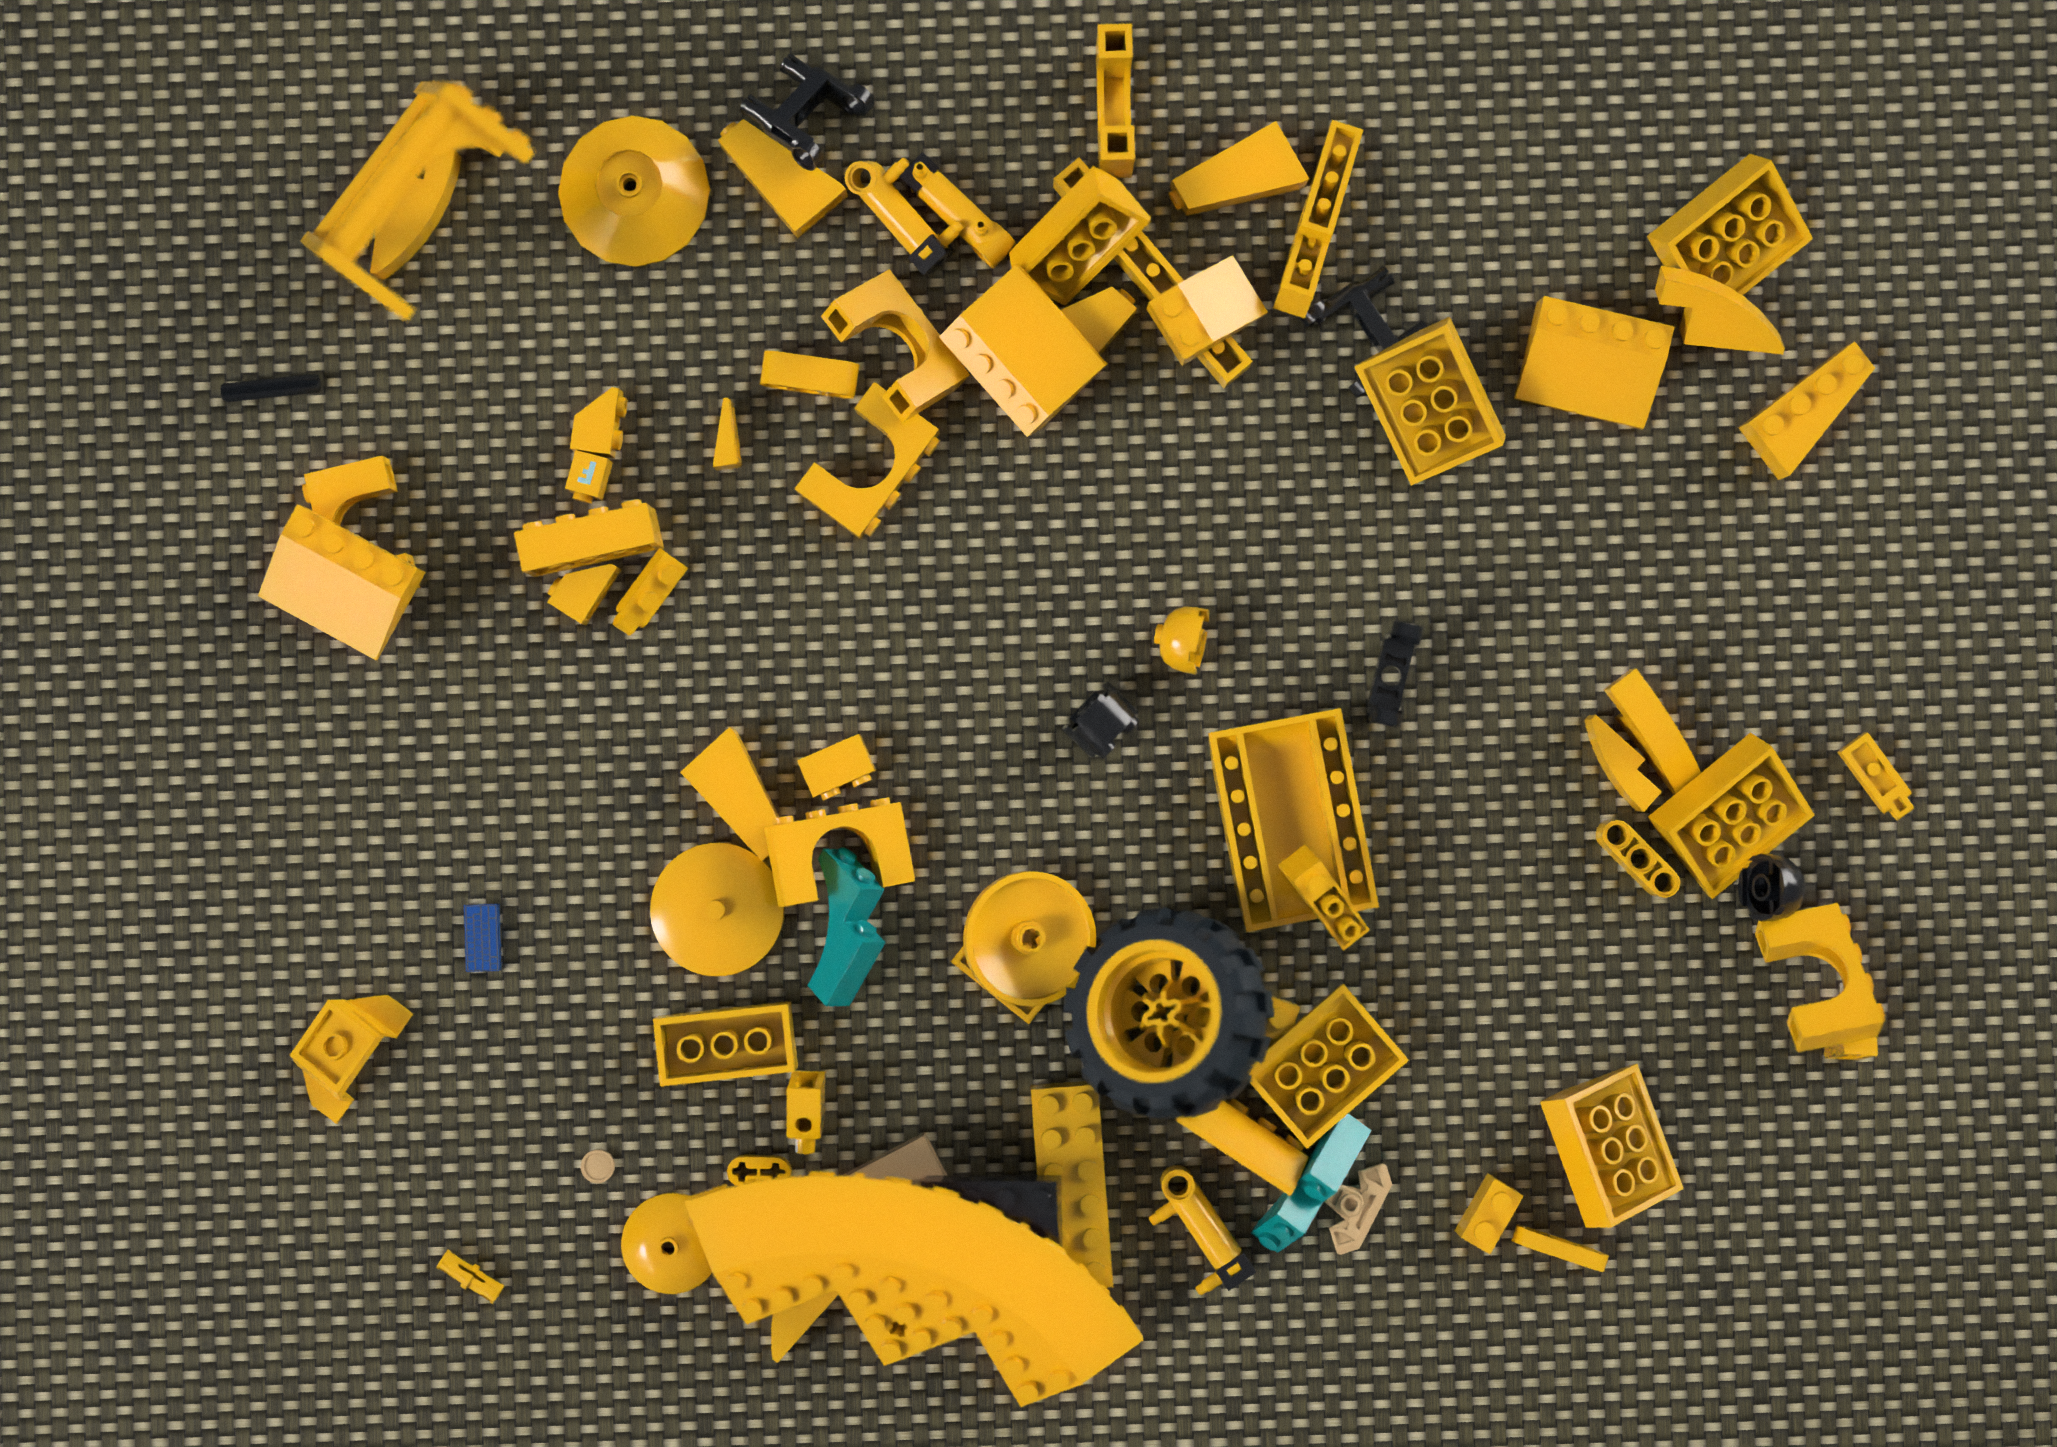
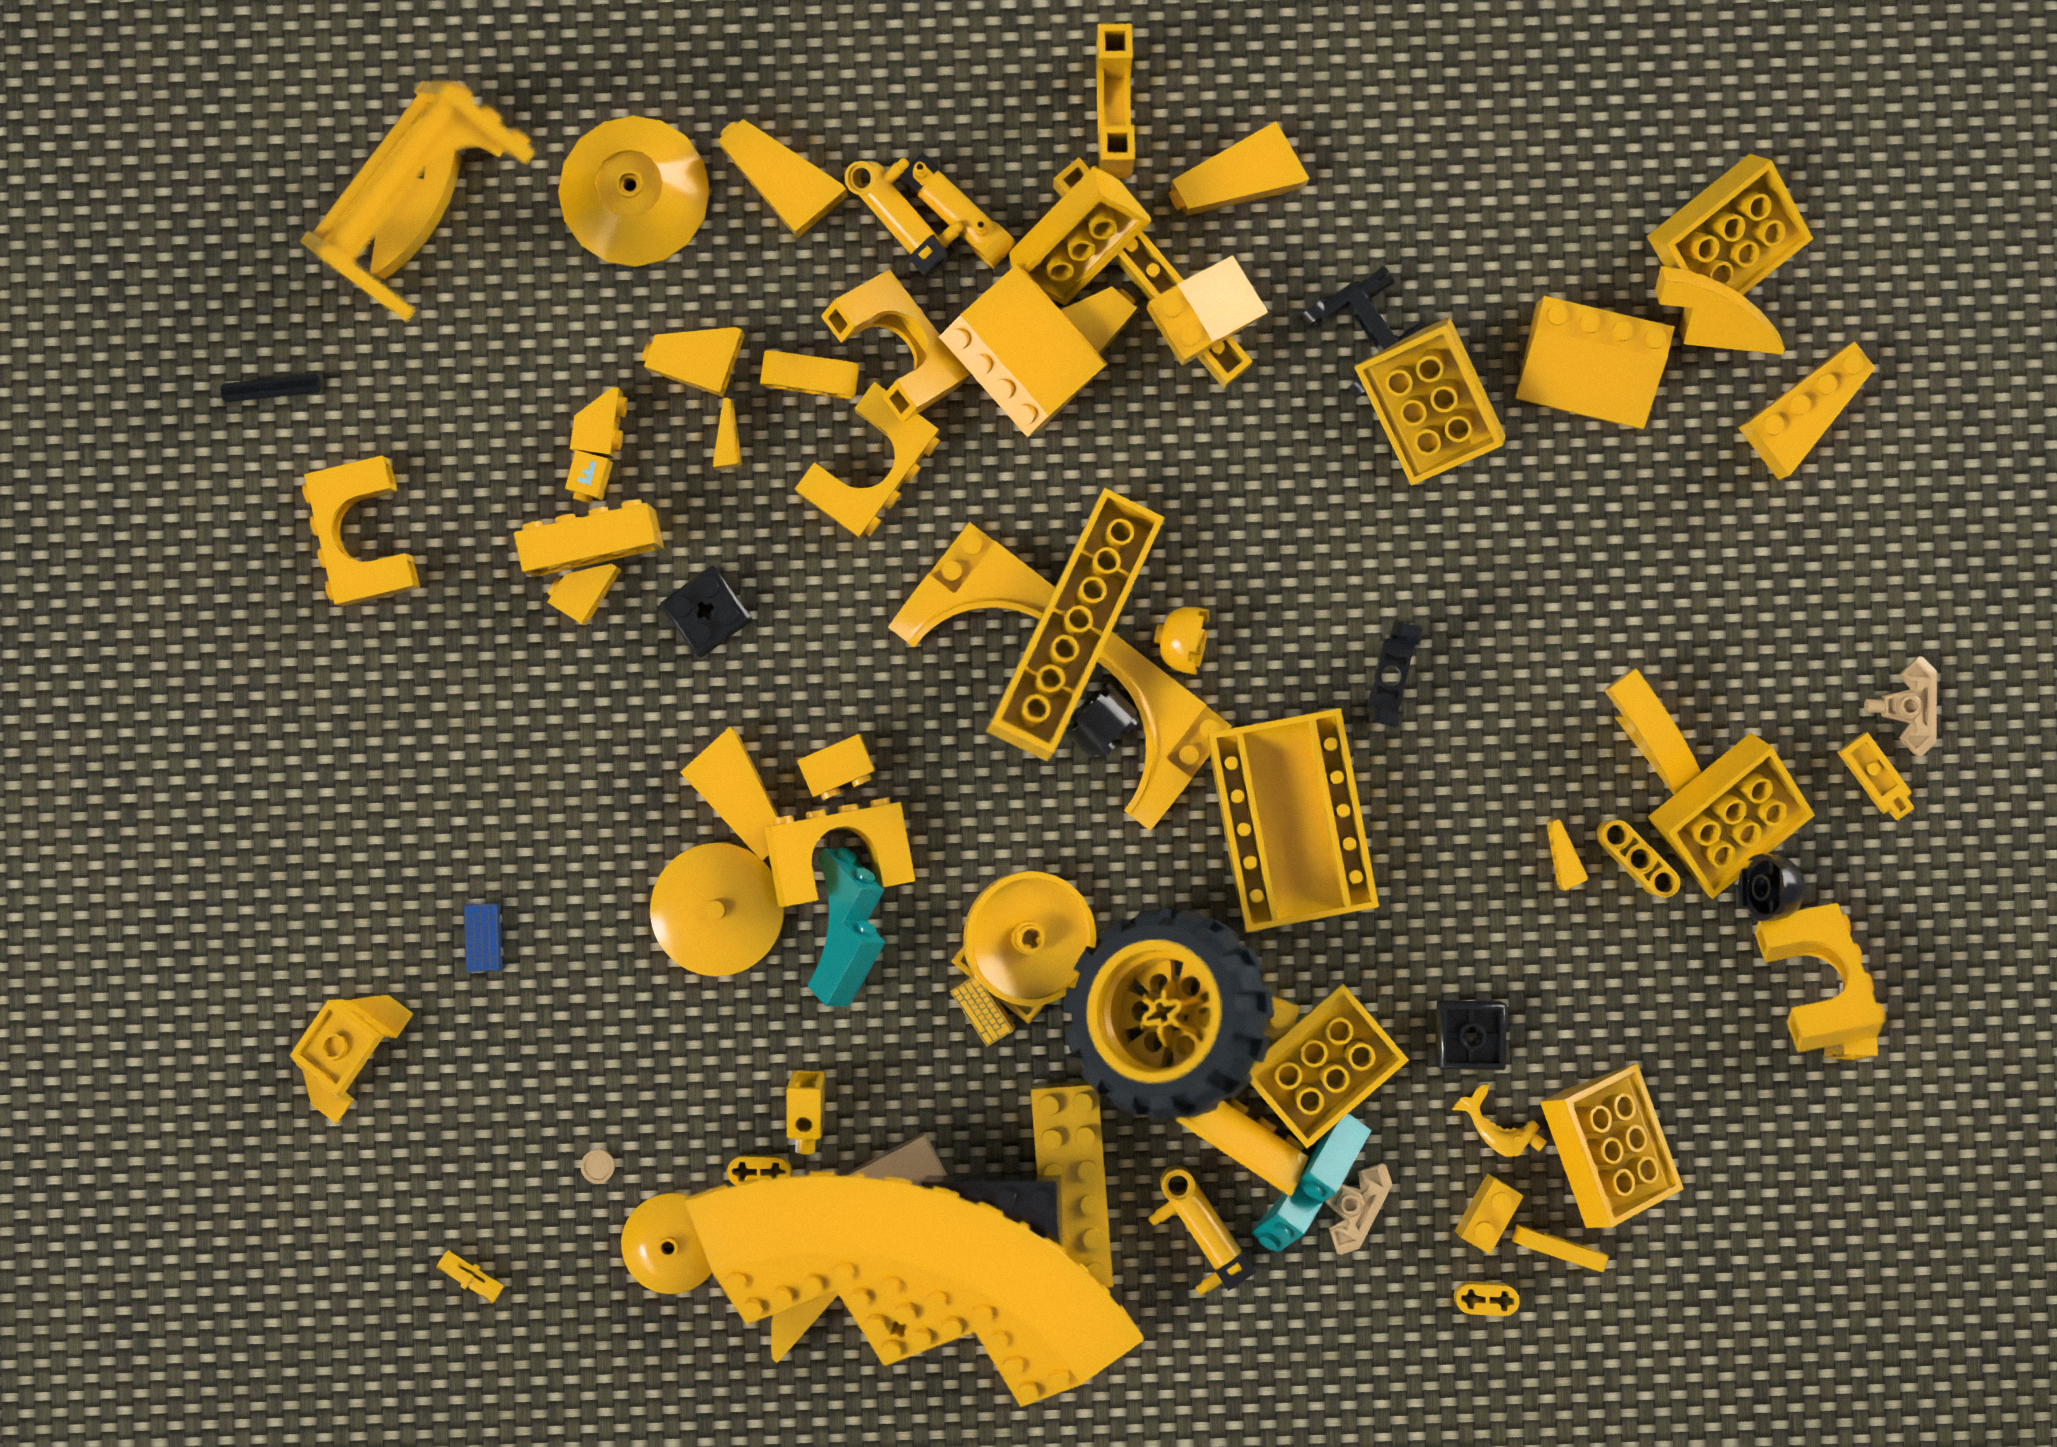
yellow slope [258,504,426,661] -> none
yellow hinge [613,548,688,636] -> none
yellow brick [653,1001,798,1087] -> none
black connector [740,53,875,171] -> none
yellow brick [1273,120,1363,318] -> none
yellow slope [1278,844,1370,951] -> none
yellow slope [1584,714,1662,812] -> none
none -> yellow slope [642,327,745,397]
none -> black brick [660,566,753,657]
none -> yellow piece [888,522,1232,831]
none -> yellow tile [950,975,1016,1046]
none -> yellow brick [986,488,1165,761]
none -> black brick [1436,1000,1507,1070]
none -> yellow animal [1452,1084,1547,1157]
none -> yellow beam [1453,1281,1520,1316]
none -> yellow slope [1546,818,1588,891]
none -> tan piece [1864,656,1937,756]

